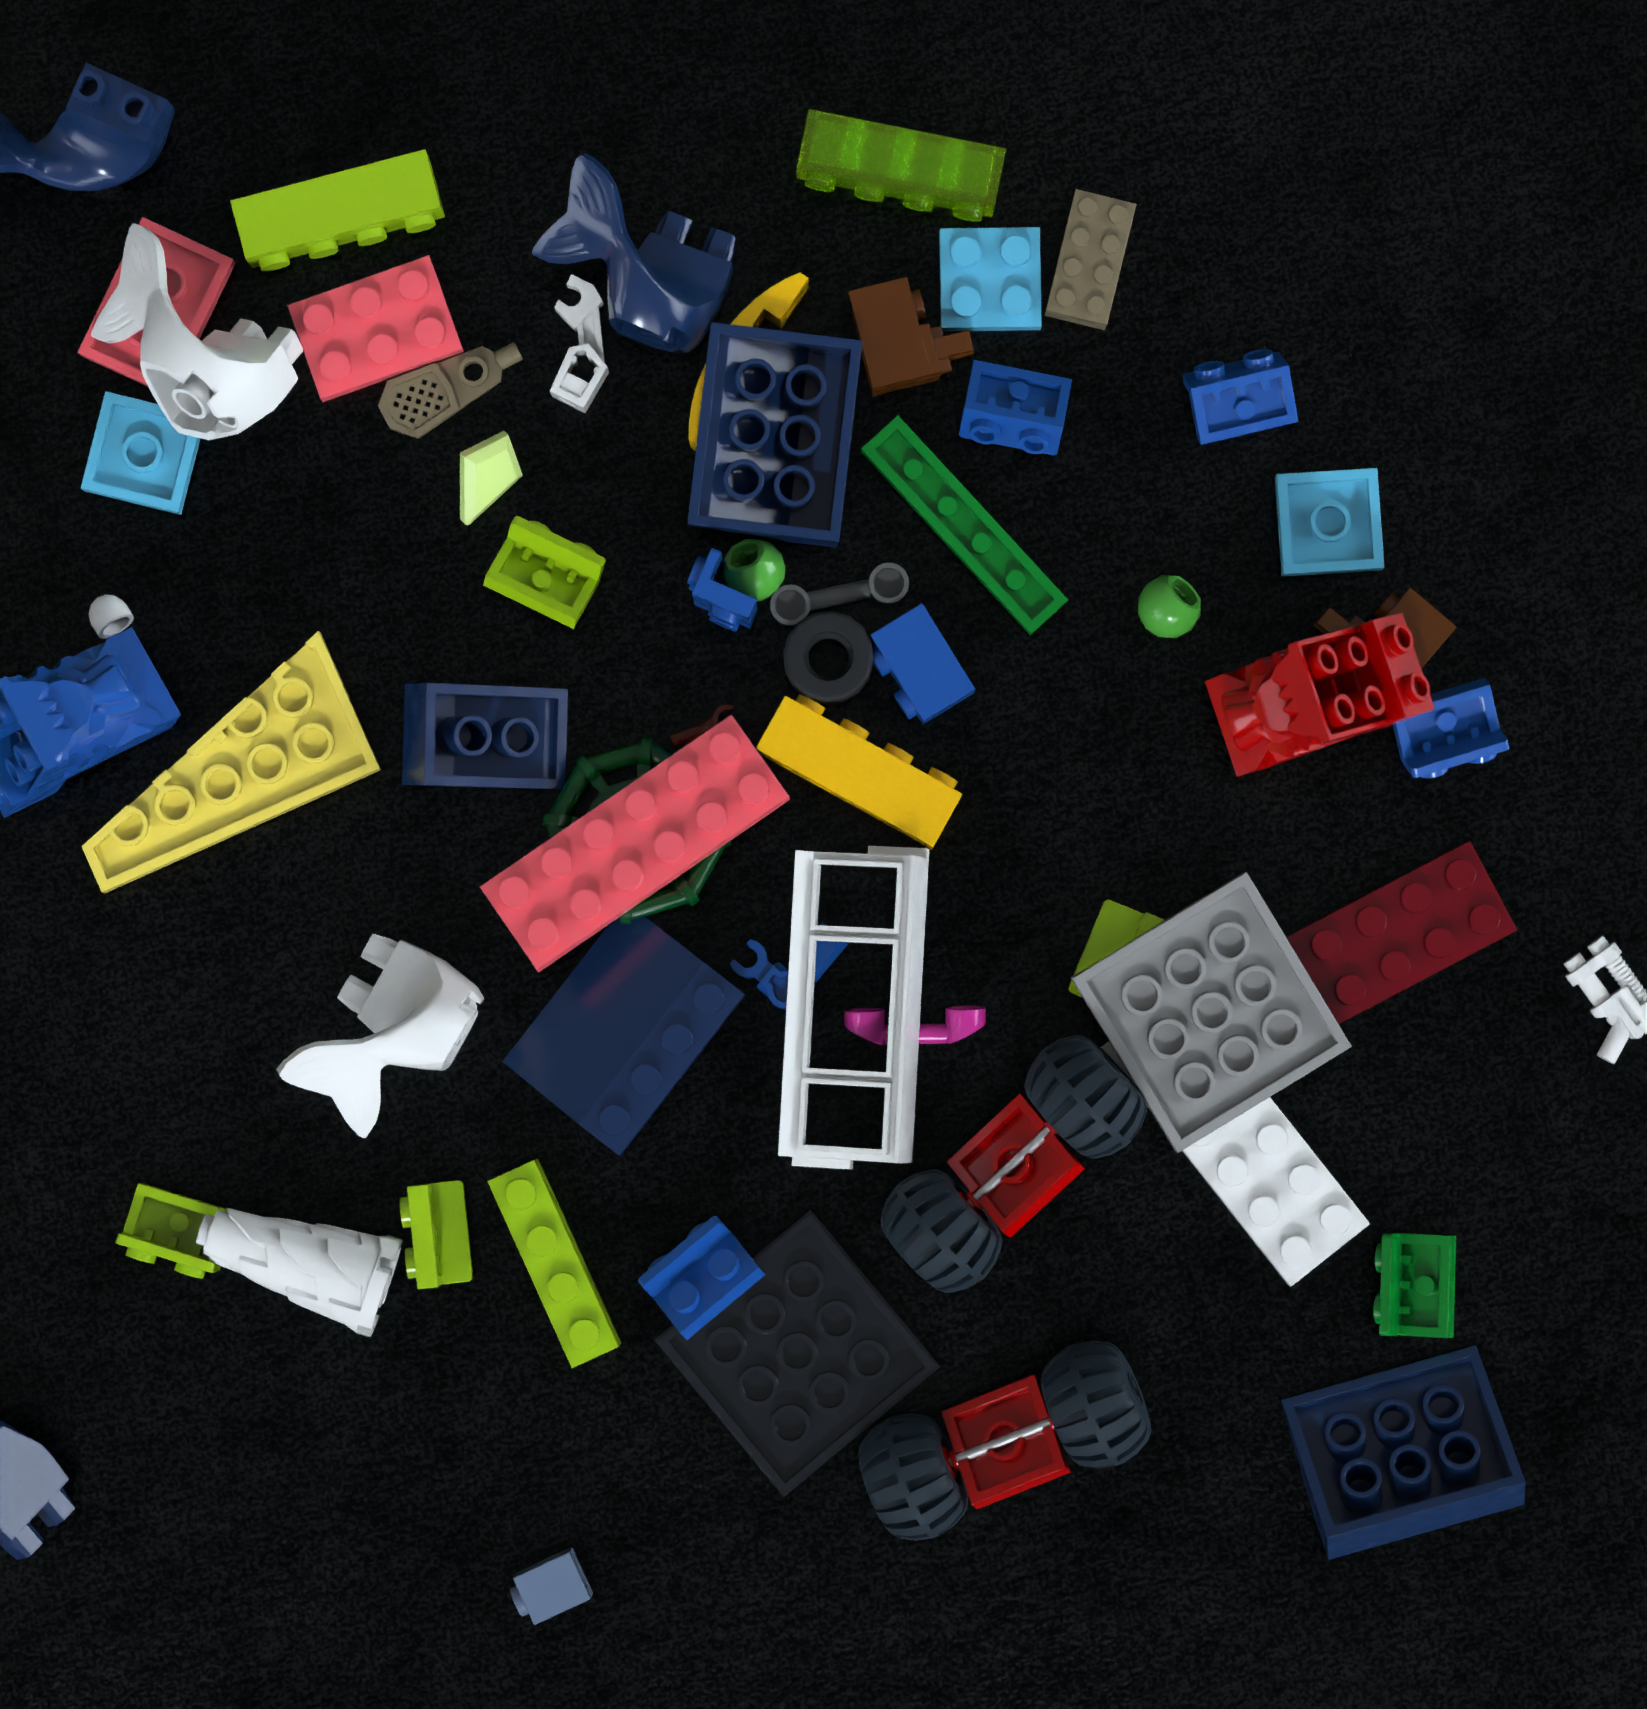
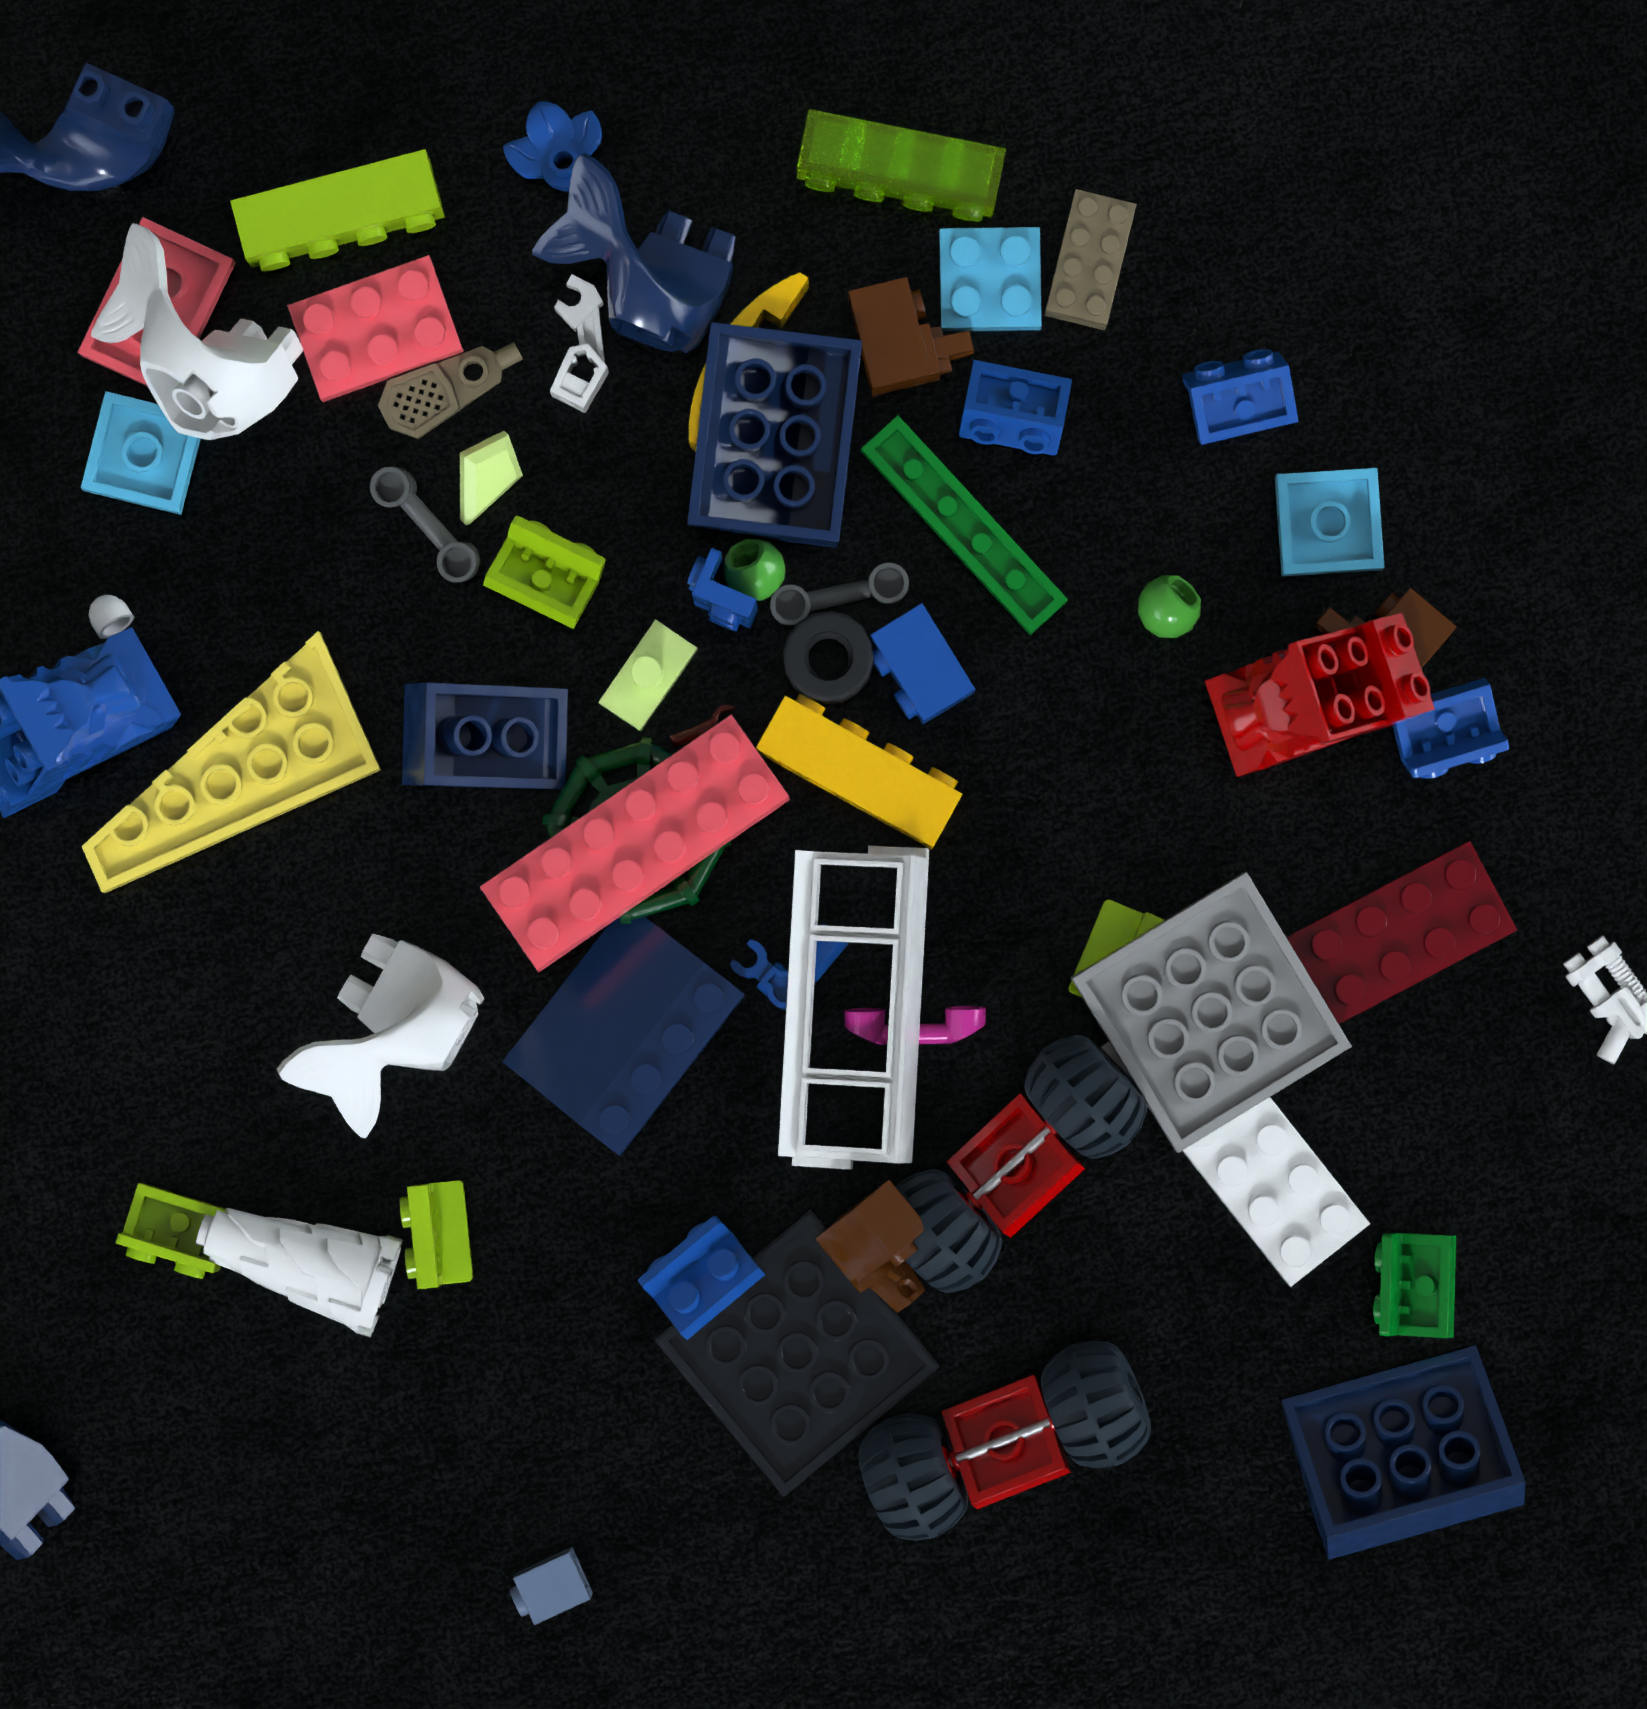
lime brick [487,1159,621,1368] -> none
none -> dark grey bar [370,467,480,582]
none -> blue plate [503,101,602,191]
none -> yellowish green tile [599,619,698,732]
none -> reddish brown hinge [815,1180,925,1313]

